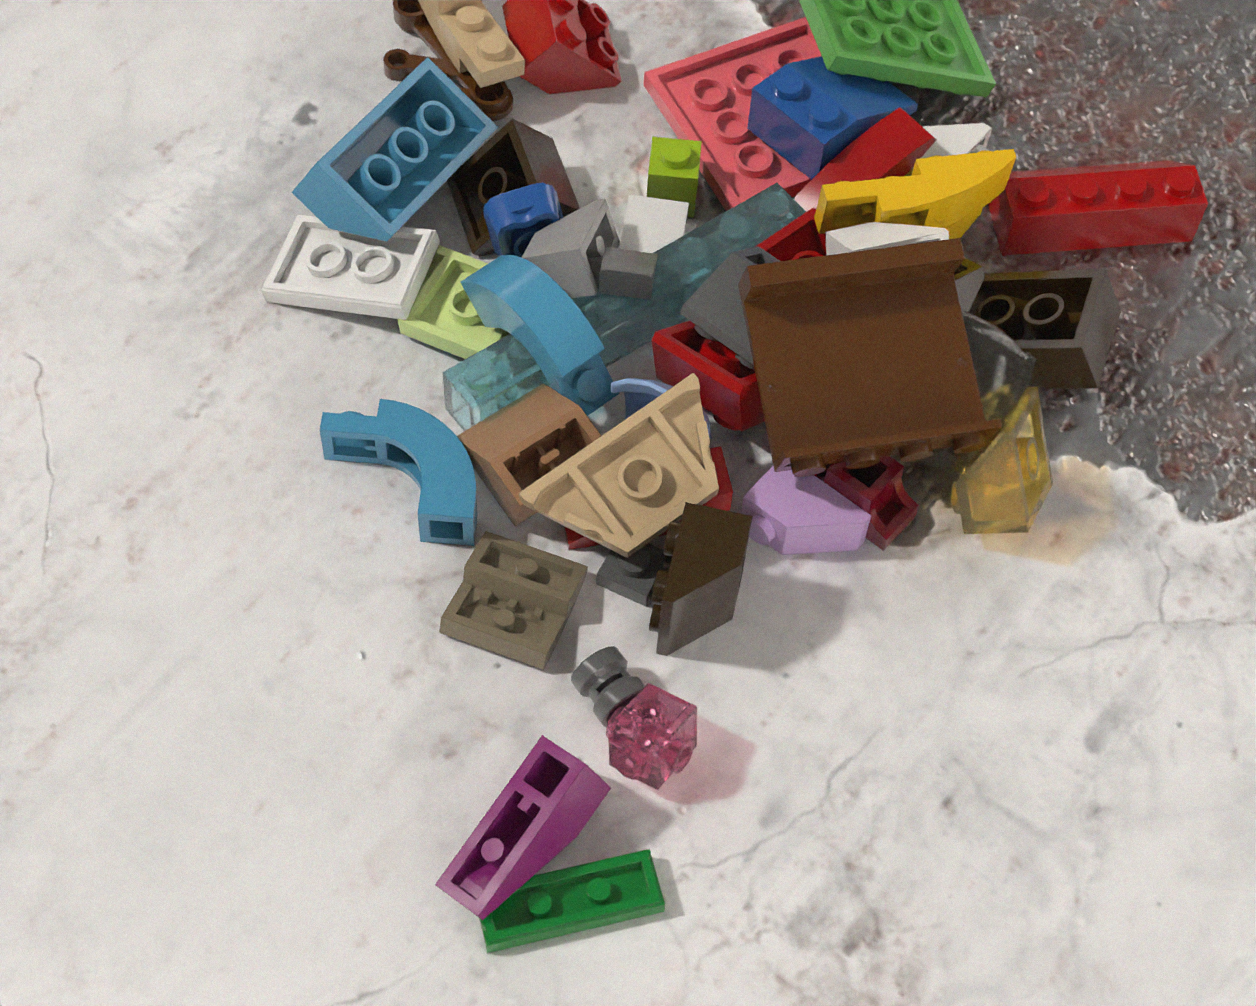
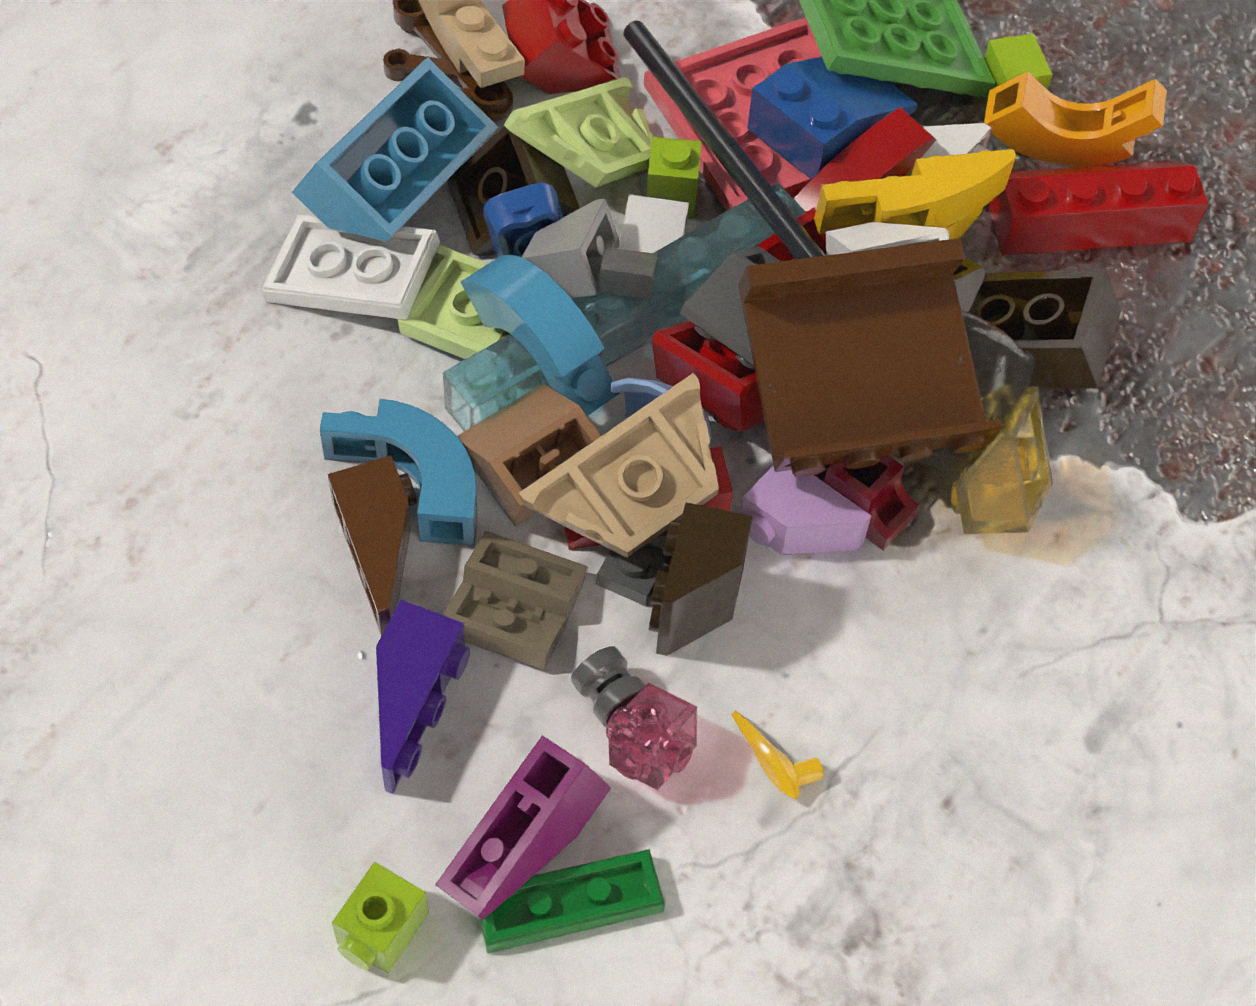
none -> reddish brown slope [328,455,417,636]
none -> lime brick [332,861,429,974]
none -> dark purple slope [376,599,470,794]
none -> yellowish green wing [504,77,655,187]
none -> black piece [623,20,825,259]
none -> yellow bar [731,710,824,800]
none -> lime brick [984,33,1053,90]
none -> light orange arch [984,71,1167,167]

